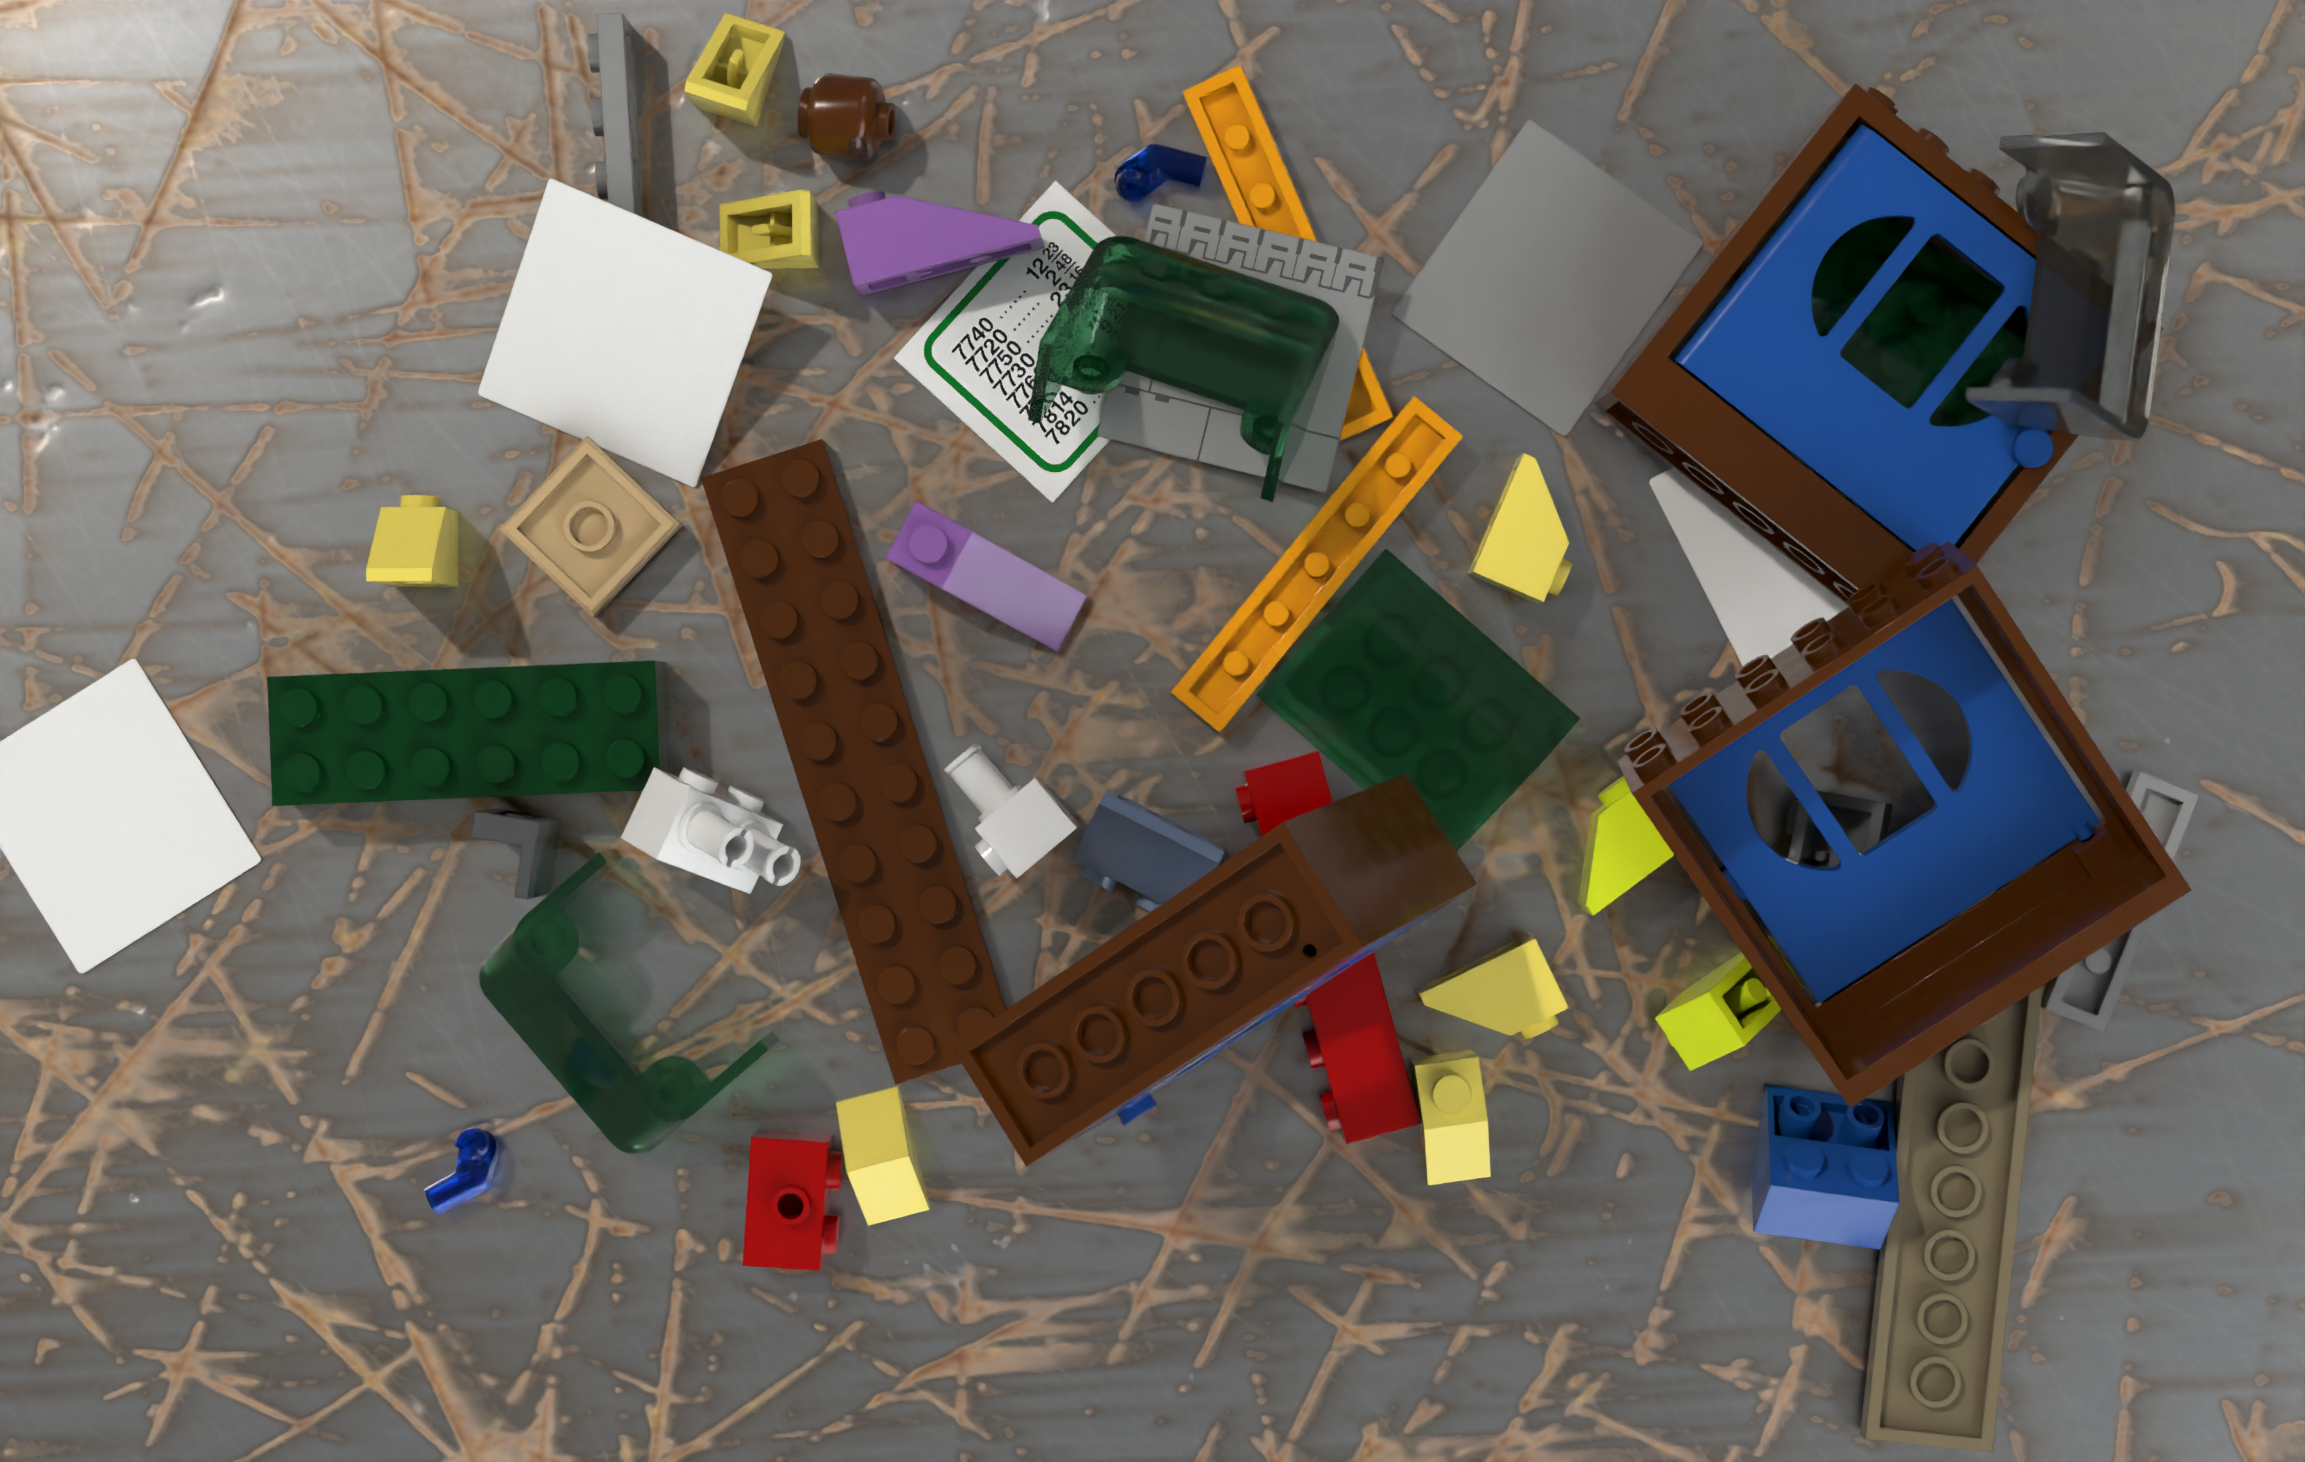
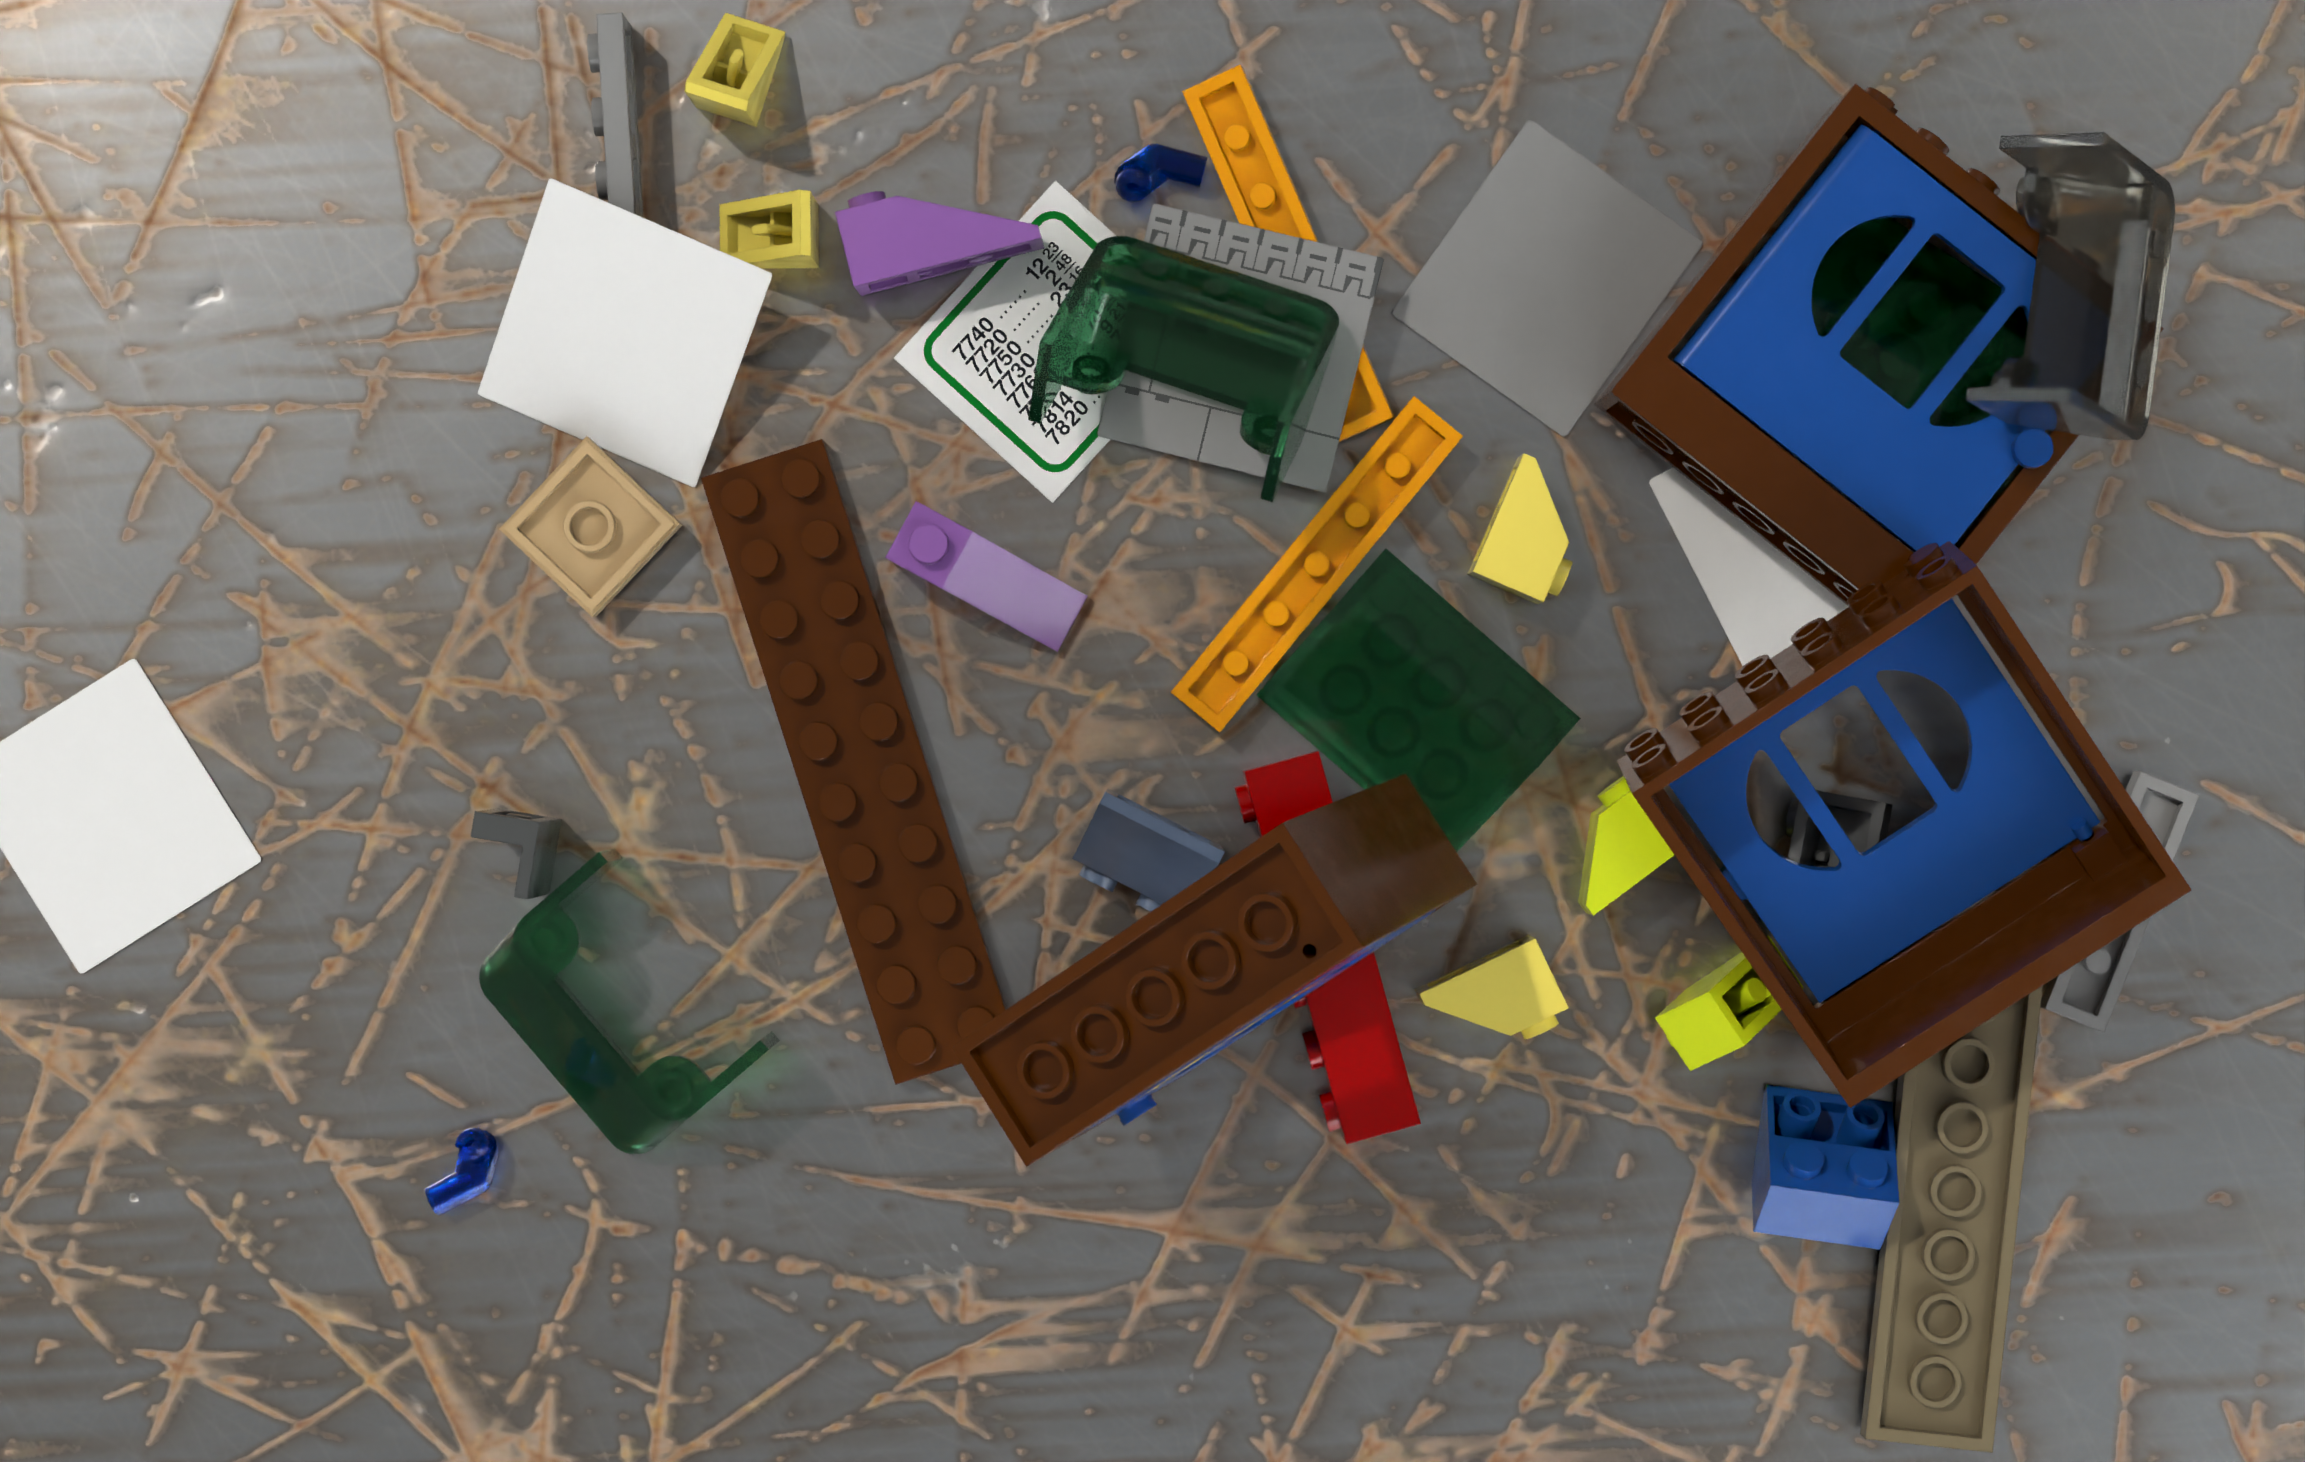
dark green brick [267,660,671,806] -> none
light yellow slope [366,495,458,587] -> none
white brick [621,767,801,894] -> none
red brick [742,1130,844,1271] -> none
reddish brown head [798,73,896,161] -> none
light yellow slope [836,1086,930,1226] -> none
white brick [944,744,1080,879] -> none
light yellow slope [1409,1050,1491,1185] -> none

